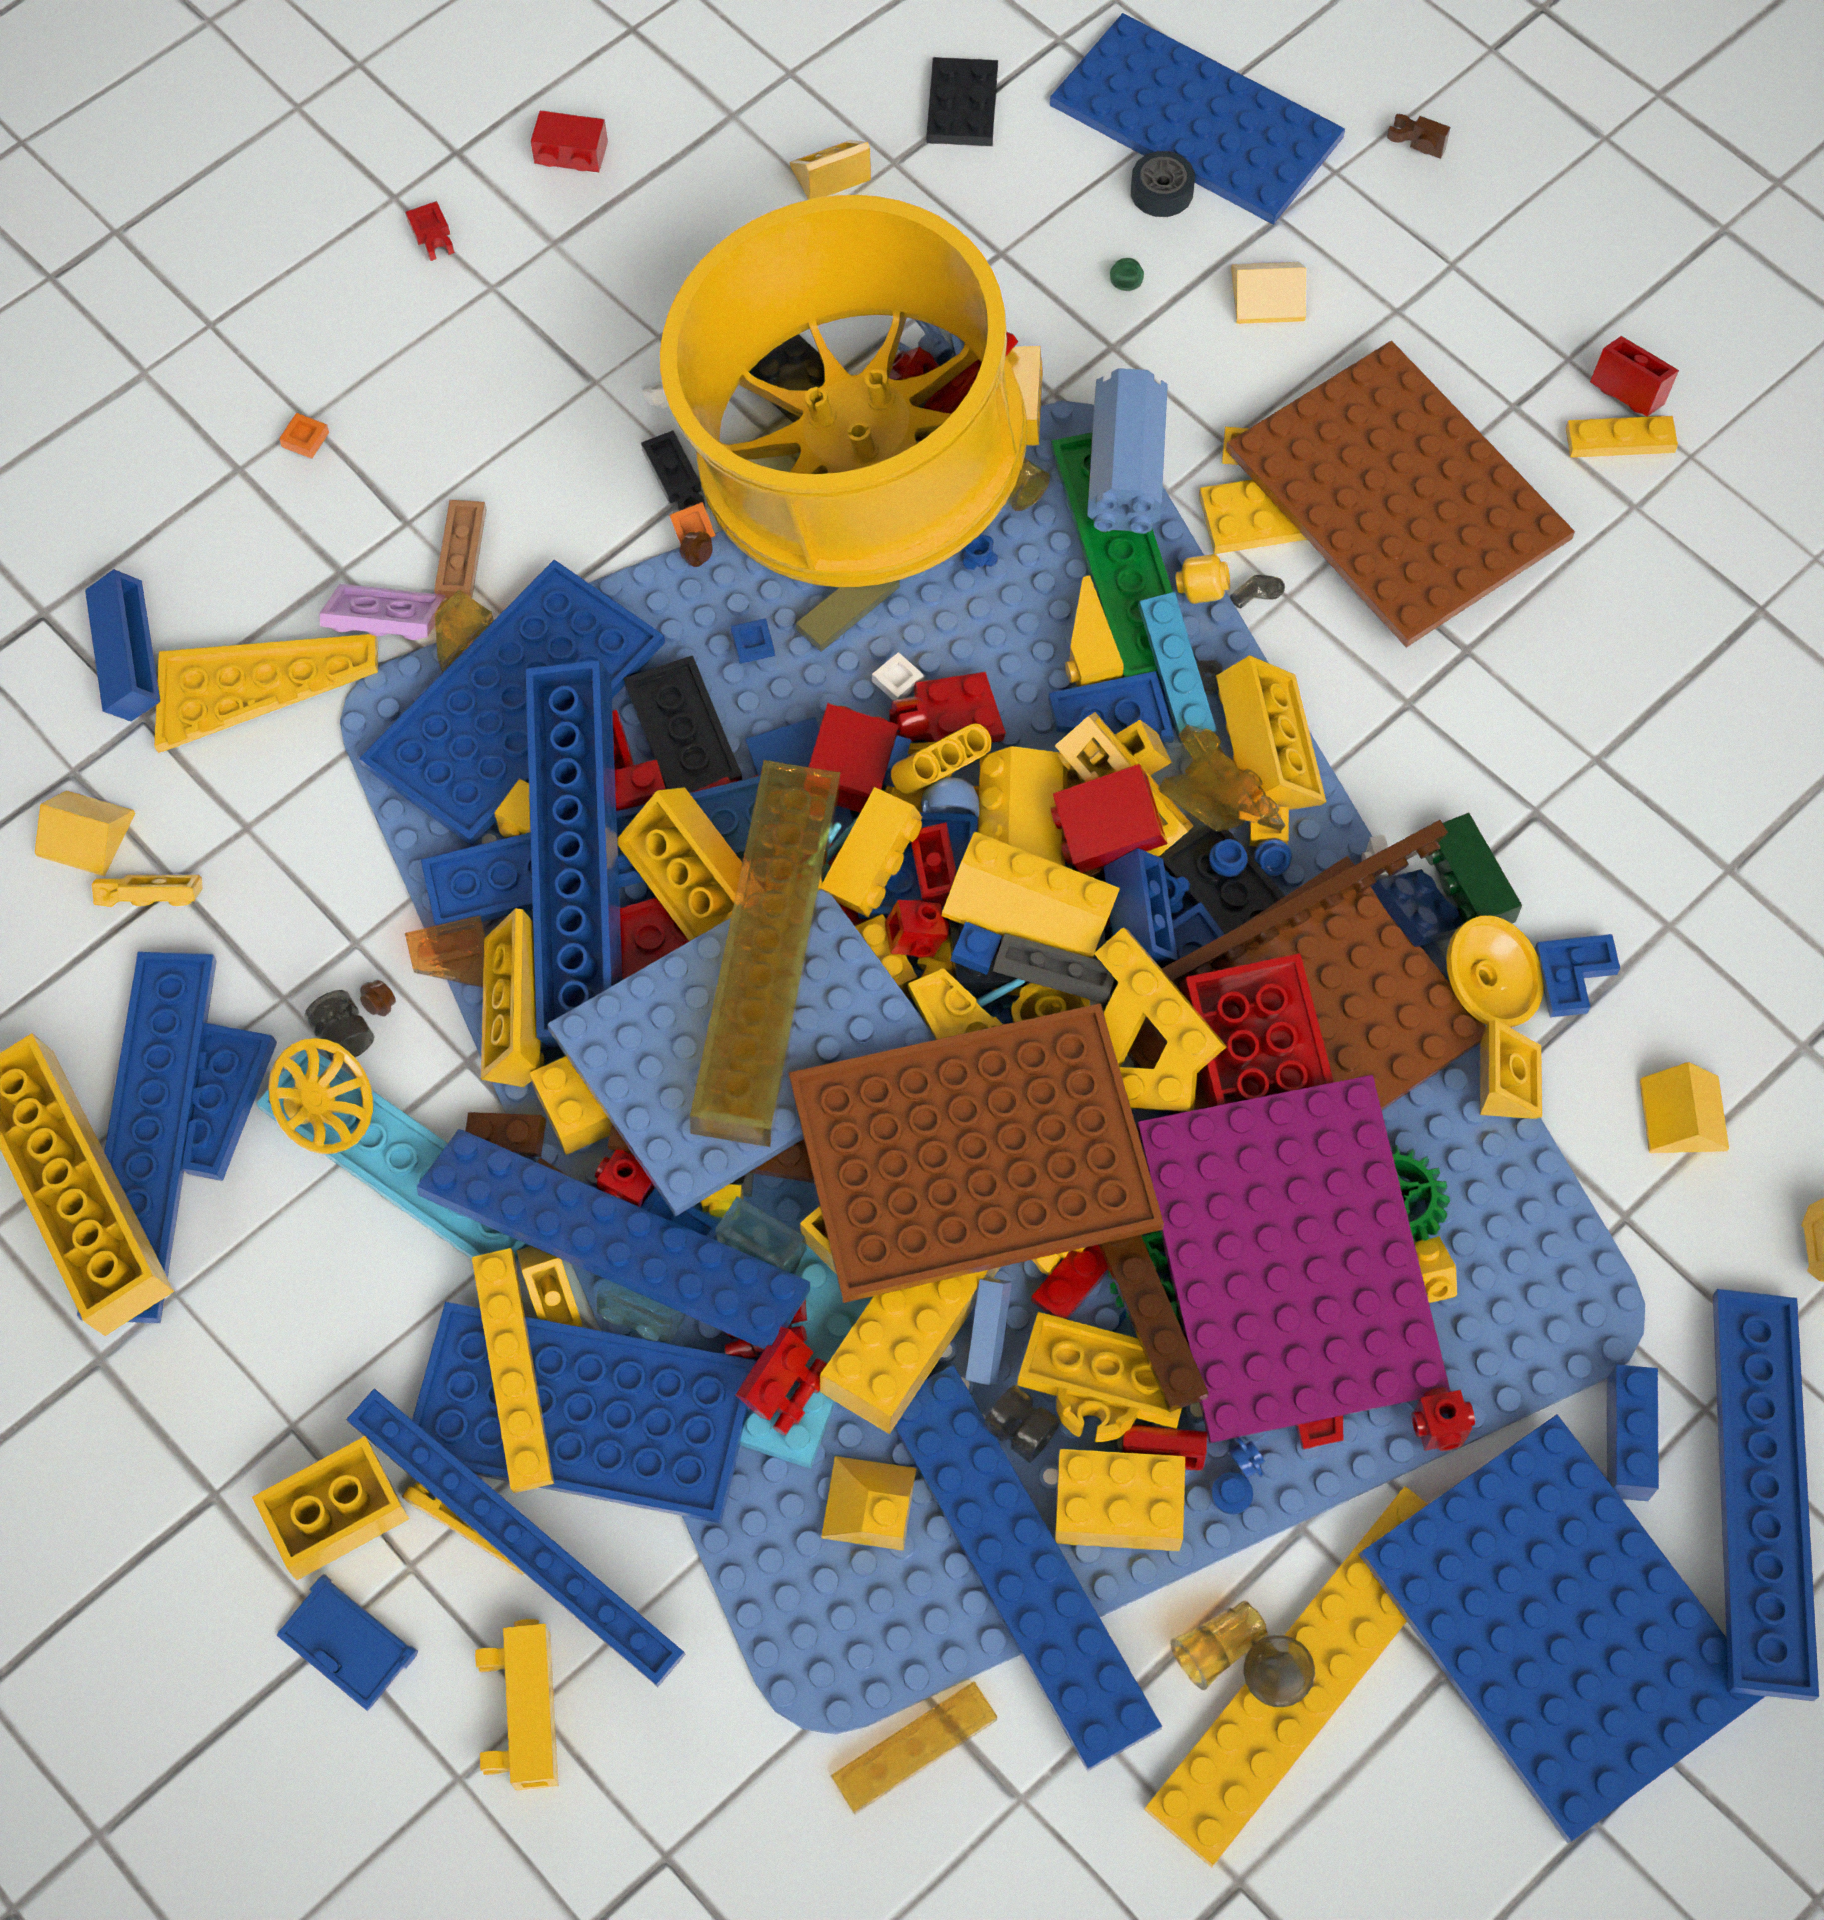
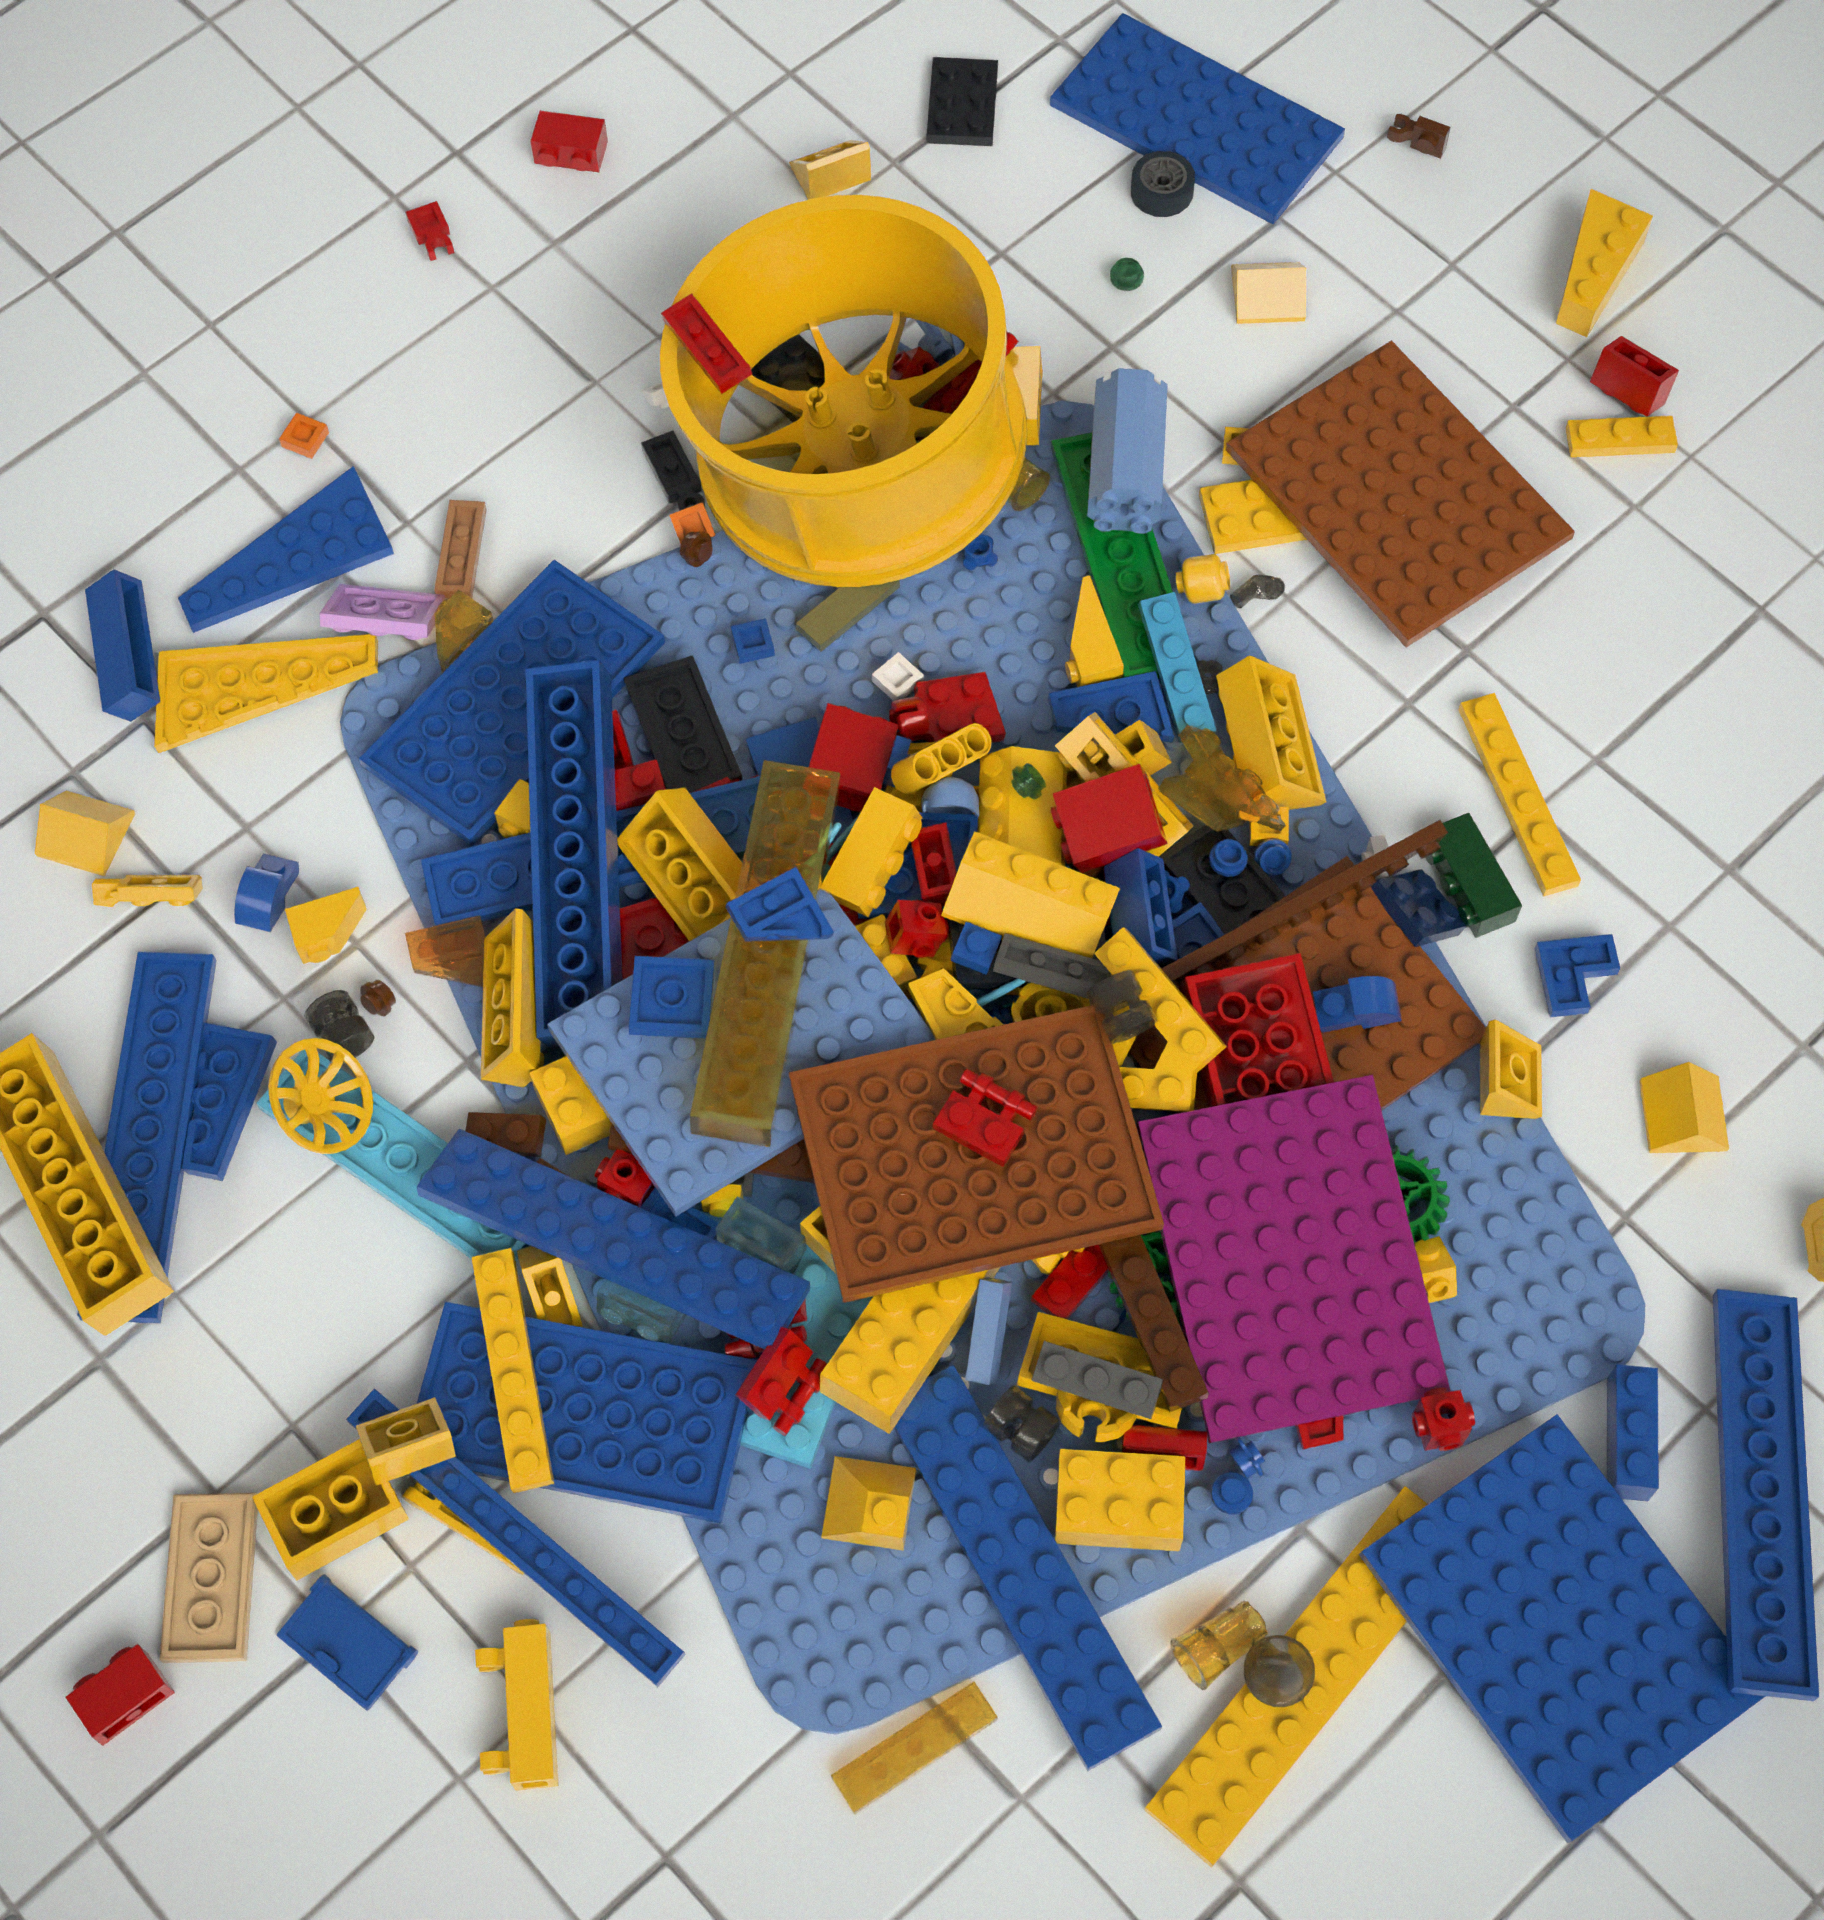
yellow dish [1447,916,1544,1028] -> none
none -> red brick [65,1644,175,1746]
none -> tan tile [159,1493,258,1663]
none -> blue wing [178,466,394,633]
none -> blue brick [234,853,299,932]
none -> yellow slope [285,887,367,964]
none -> yellow slope [356,1397,456,1486]
none -> blue plate [629,956,714,1039]
none -> red plate [661,293,753,394]
none -> blue wing [725,867,834,941]
none -> red plate [933,1068,1038,1168]
none -> clear green plate [1011,763,1046,800]
none -> dark grey plate [1031,1341,1164,1420]
none -> clear smoke wheel [1087,970,1157,1044]
none -> blue brick [1313,976,1402,1033]
none -> yellow plate [1458,693,1581,897]
none -> yellow wedge [1556,189,1653,337]

